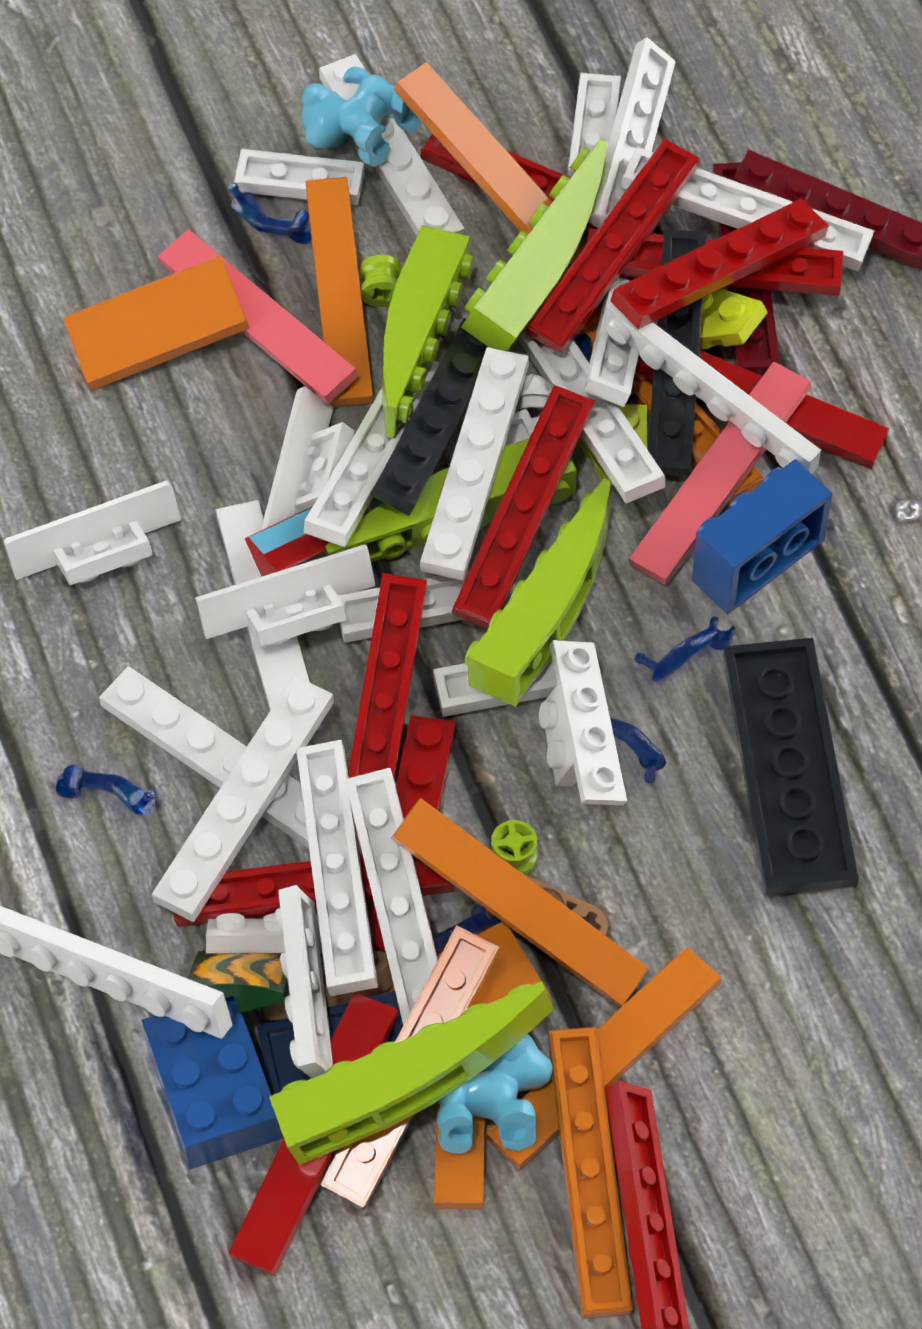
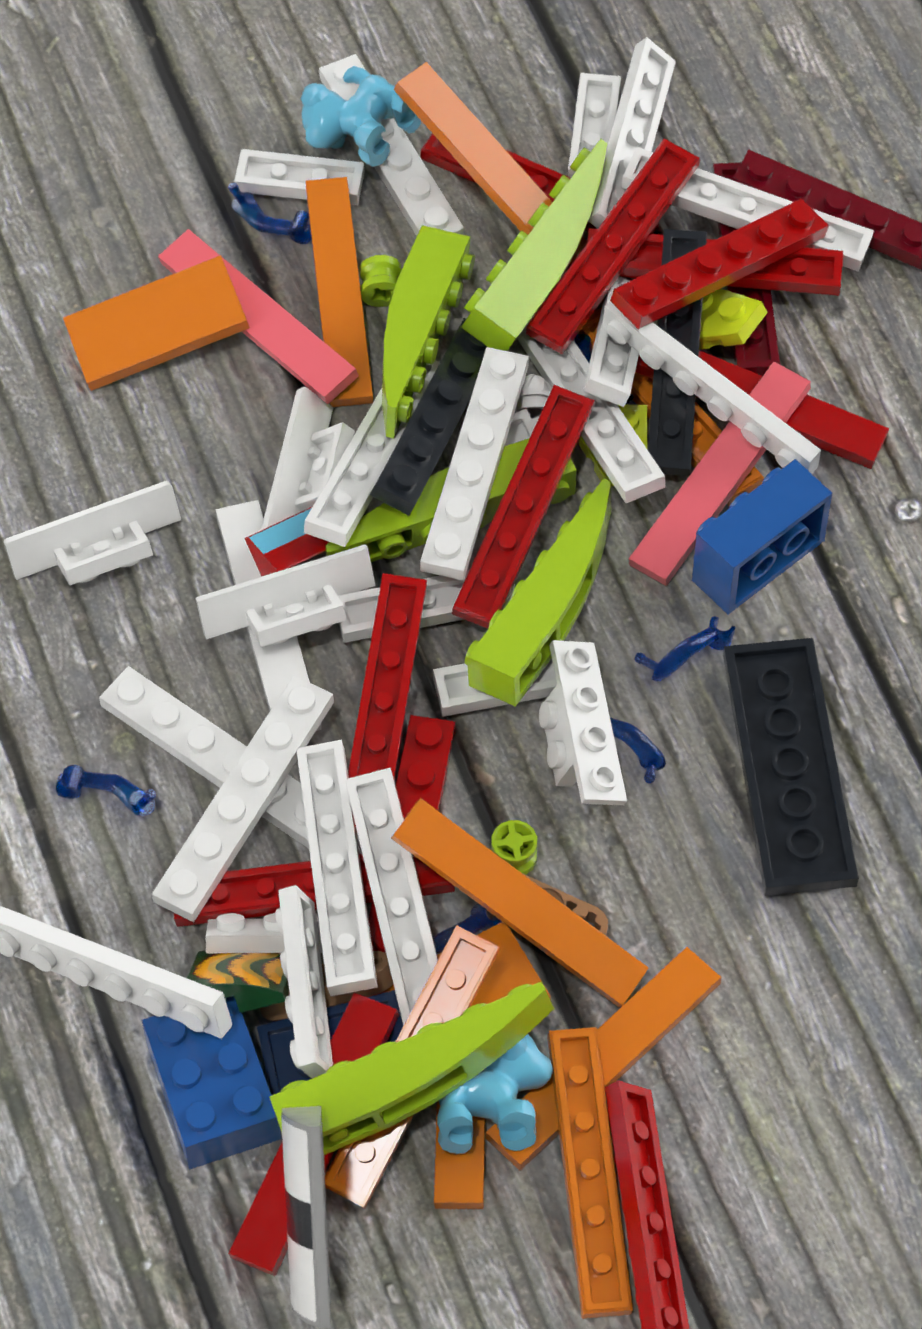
none -> slope [281,1106,331,1328]

